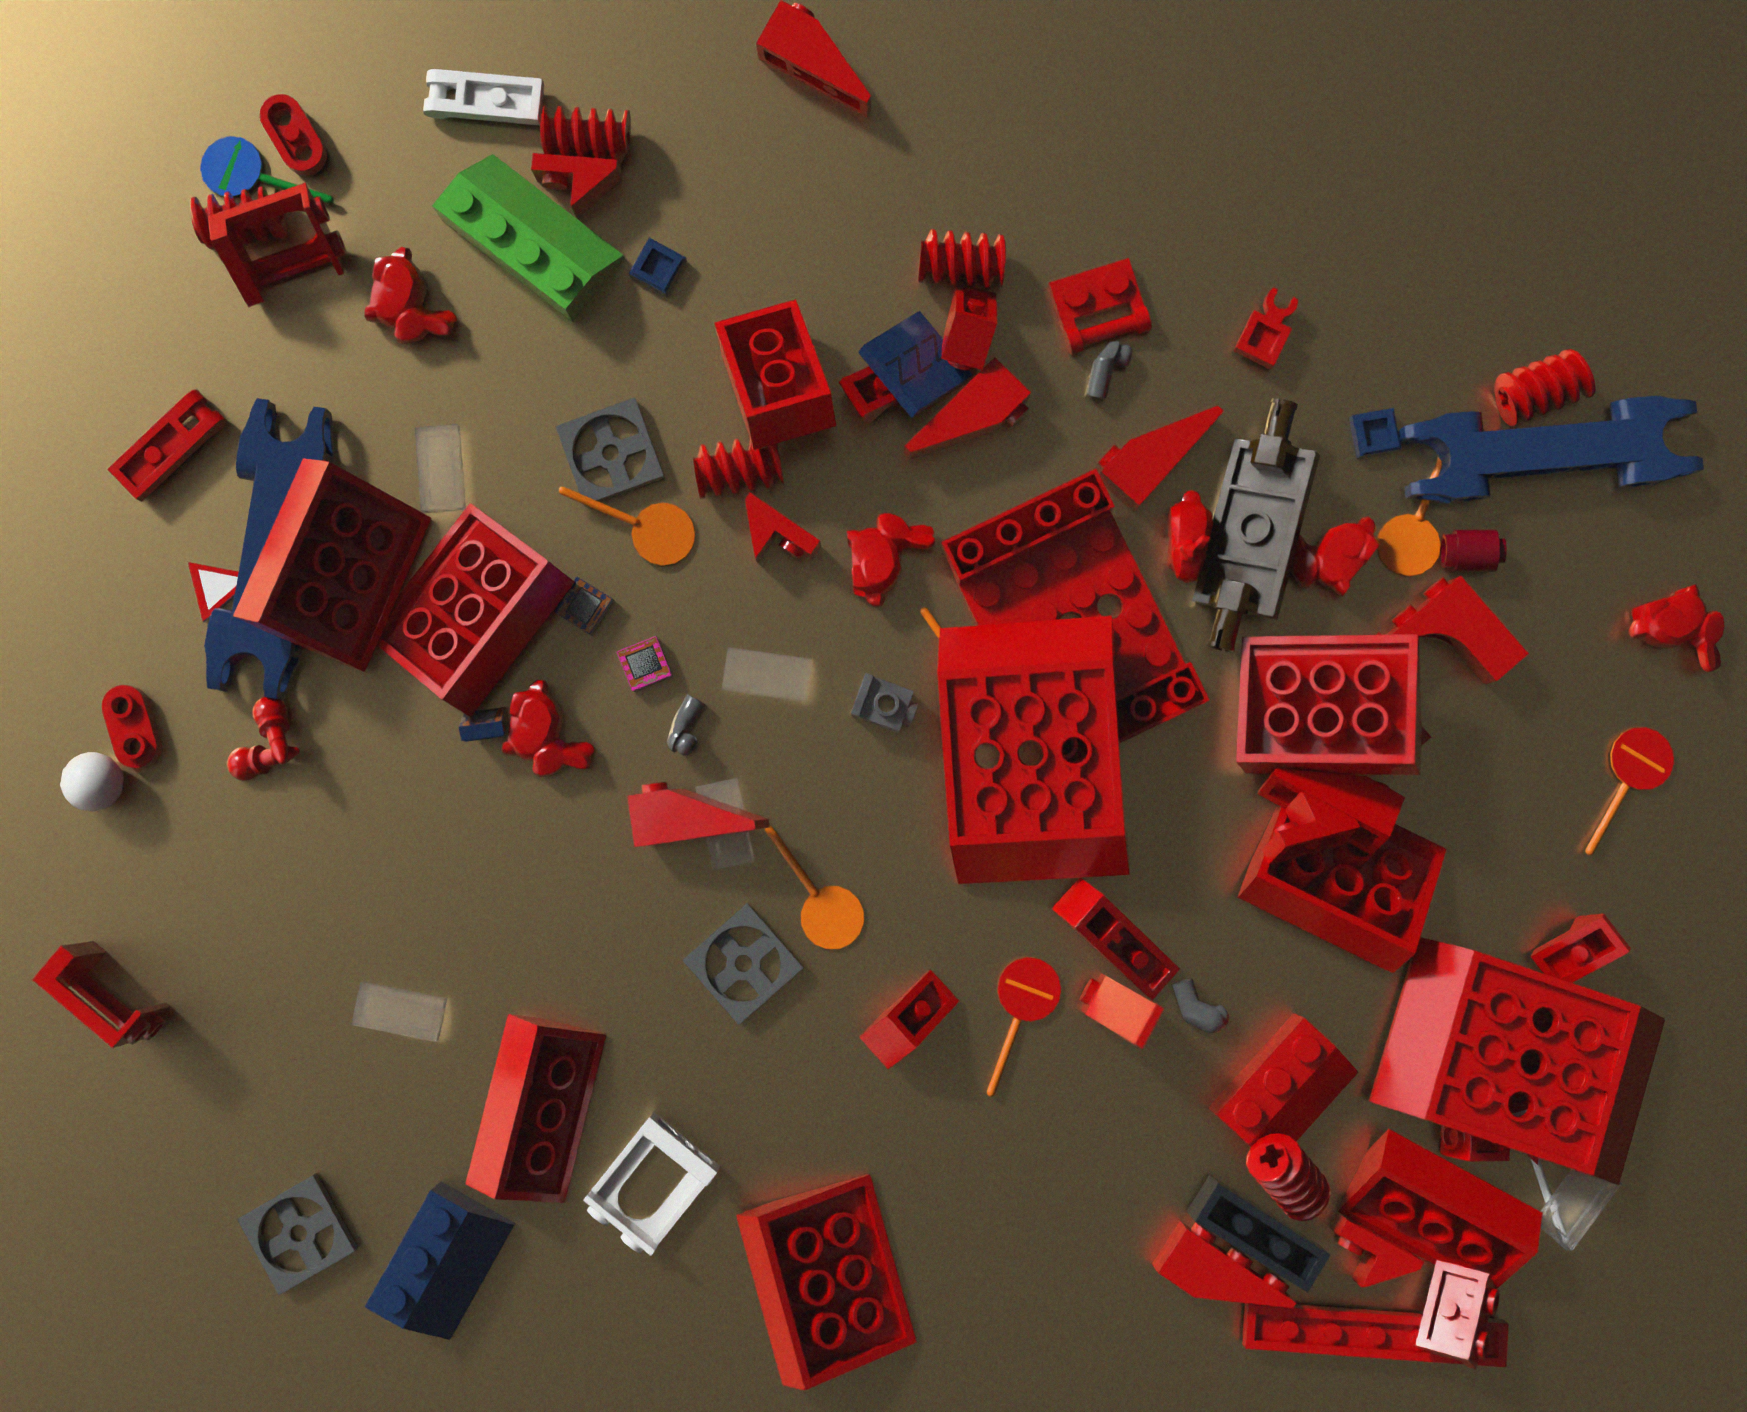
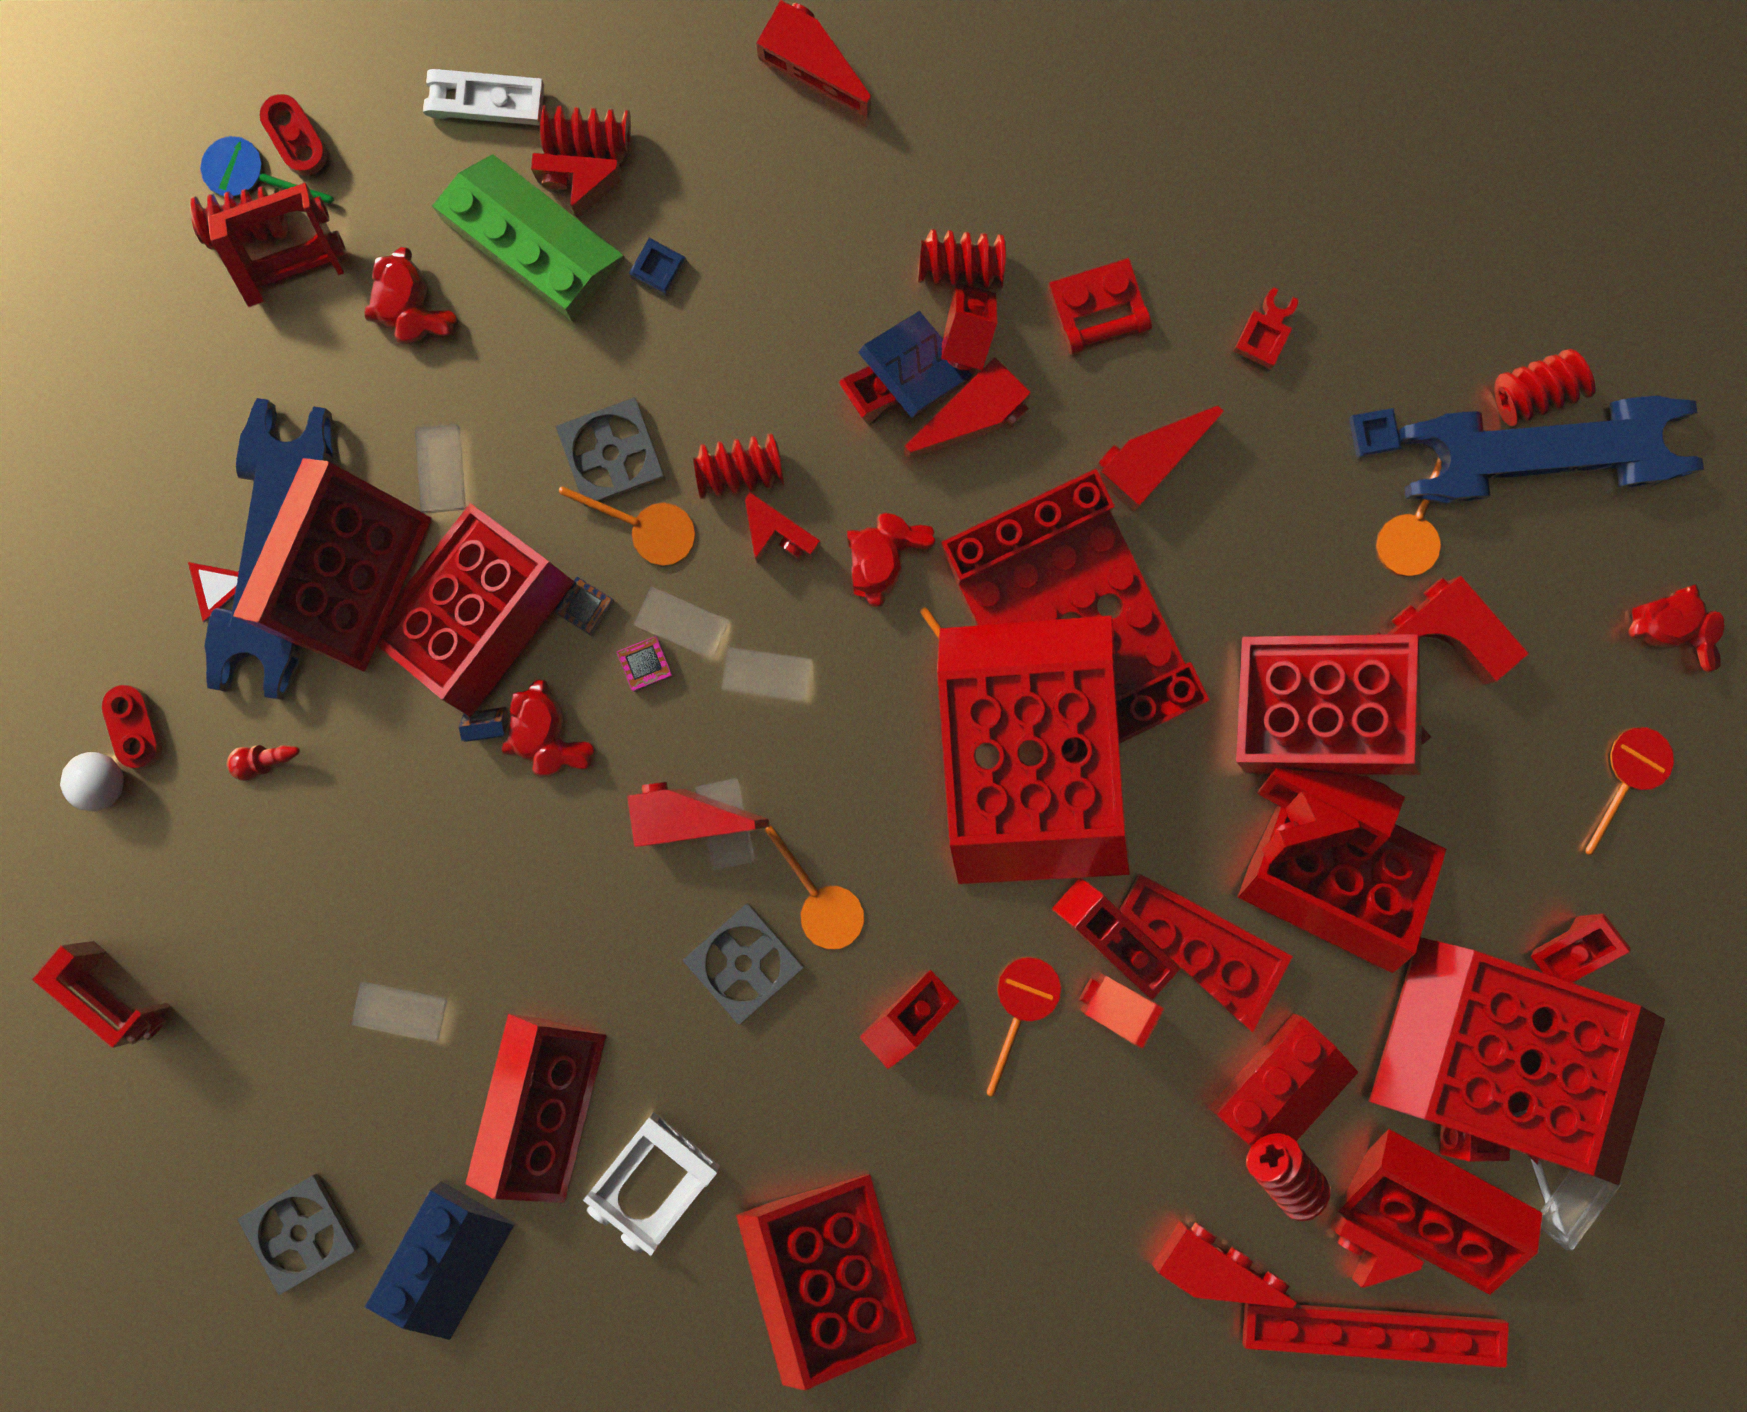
red plate [107,389,227,502] -> none
red bar [252,697,290,764] -> none
dark grey arm [667,694,706,756] -> none
red brick [714,299,836,450] -> none
flat silver brick [851,673,919,733] -> none
dark grey arm [1086,341,1133,398] -> none
red animal [1167,490,1213,583] -> none
dark grey arm [1172,979,1229,1033] -> none
black brick [1187,1175,1331,1293] -> none
plate [1192,398,1320,653] -> none
red animal [1291,516,1380,597] -> none
bracket [1416,1260,1500,1370] -> none
dark red brick [1440,530,1507,572] -> none
none -> clear tile [634,587,729,660]
none -> red wing [1120,874,1293,1032]

